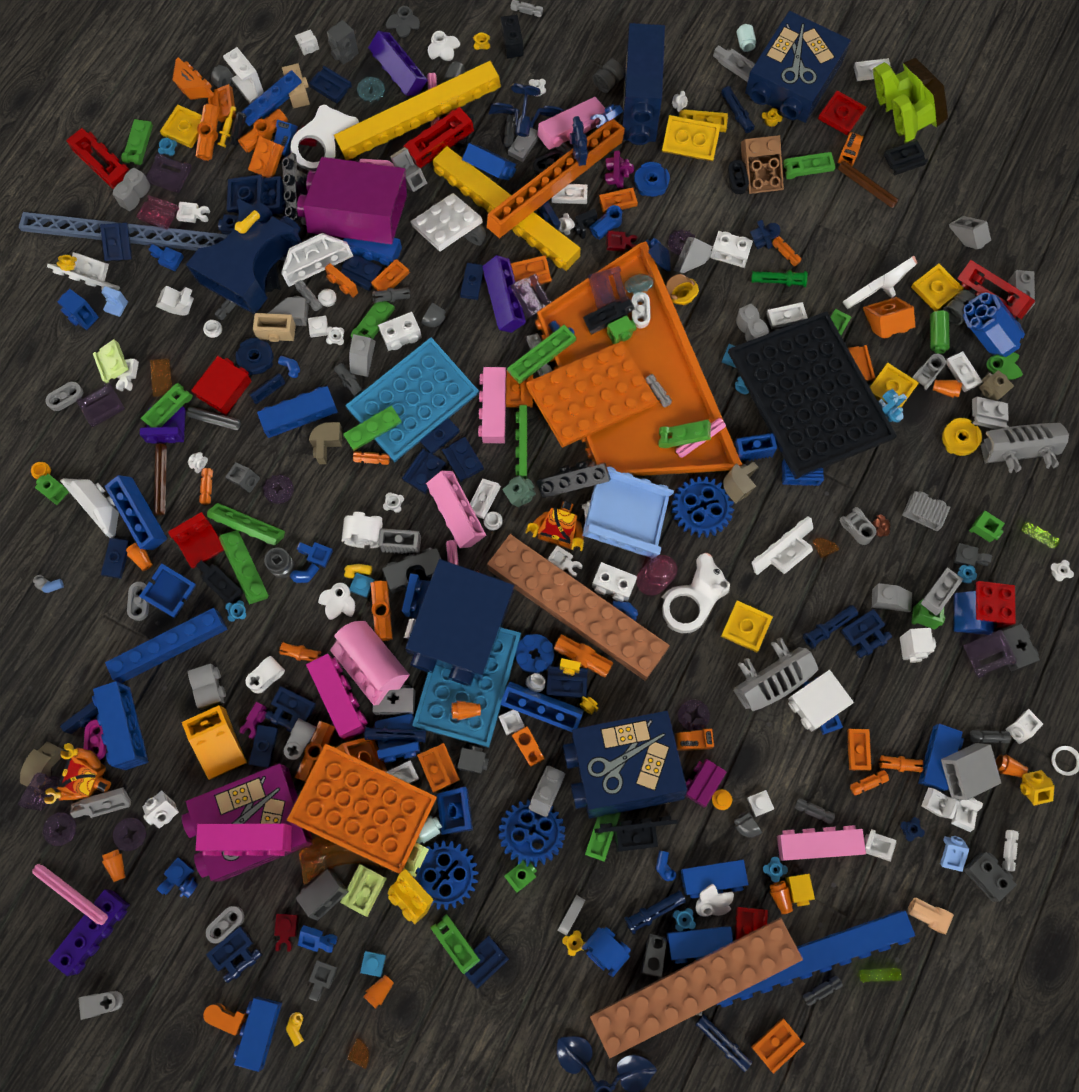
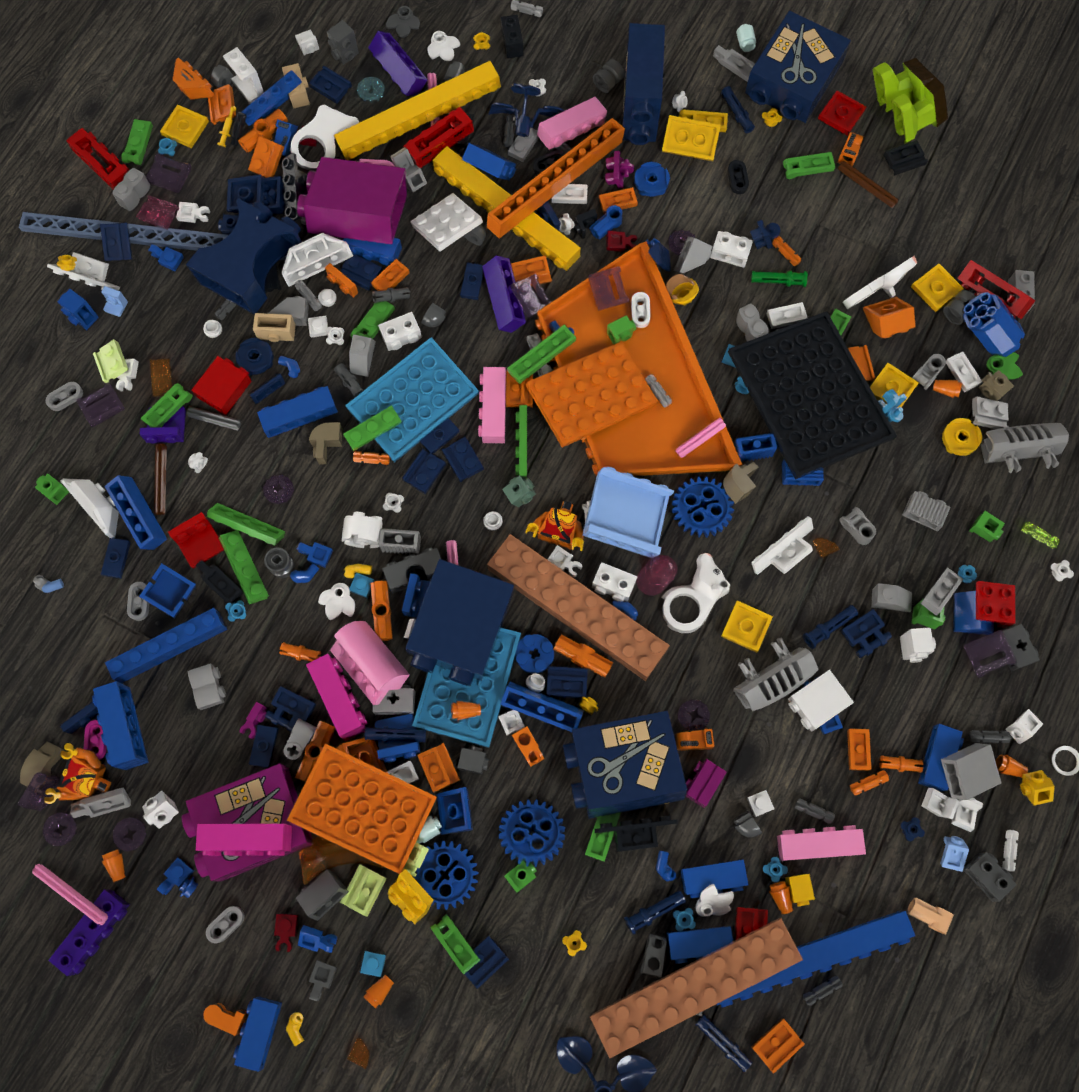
light orange plate [31,462,51,479] -> none
light grey piece [78,991,124,1020] -> none
orange cone [126,543,153,571] -> none
white brick [156,286,194,315] -> none
light orange slope [182,705,247,780] -> none
orange piece [195,104,220,161] -> none
orange axle [199,468,213,505] -> none
dark blue plate [206,926,262,983] -> none
dark grey bracket [225,462,260,493] -> none
yellow arm [234,210,260,234] -> none
white piece [245,656,285,694] -> none
bright pink brick [426,471,486,548] -> none
white plate [470,479,501,519] -> none
light grey brick [528,766,565,817] -> none
black bracket [537,460,611,498] -> none
light grey beam [557,895,585,936] -> none
yellow plate [560,658,581,675] -> none
dark blue plate [569,116,588,166] -> none
blue brick [581,927,631,977] -> none
black hinge [583,299,635,335] -> none
blue plate [590,104,623,128] -> none
clear light blue gear [624,274,654,294] -> none
bright green plate [659,420,711,448] -> none
light orange plate [712,789,732,810] -> none
medium nougat slope [741,135,784,194] -> none
white plate [854,58,891,81] -> none
clear neon green axle [859,968,902,982] -> none
white bracket [864,829,896,862] -> none
copper plant [872,514,890,537] -> none
bright green brick [930,310,950,354] -> none
light grey slope [949,216,991,249] -> none
dark grey plate [954,543,992,567] -> none

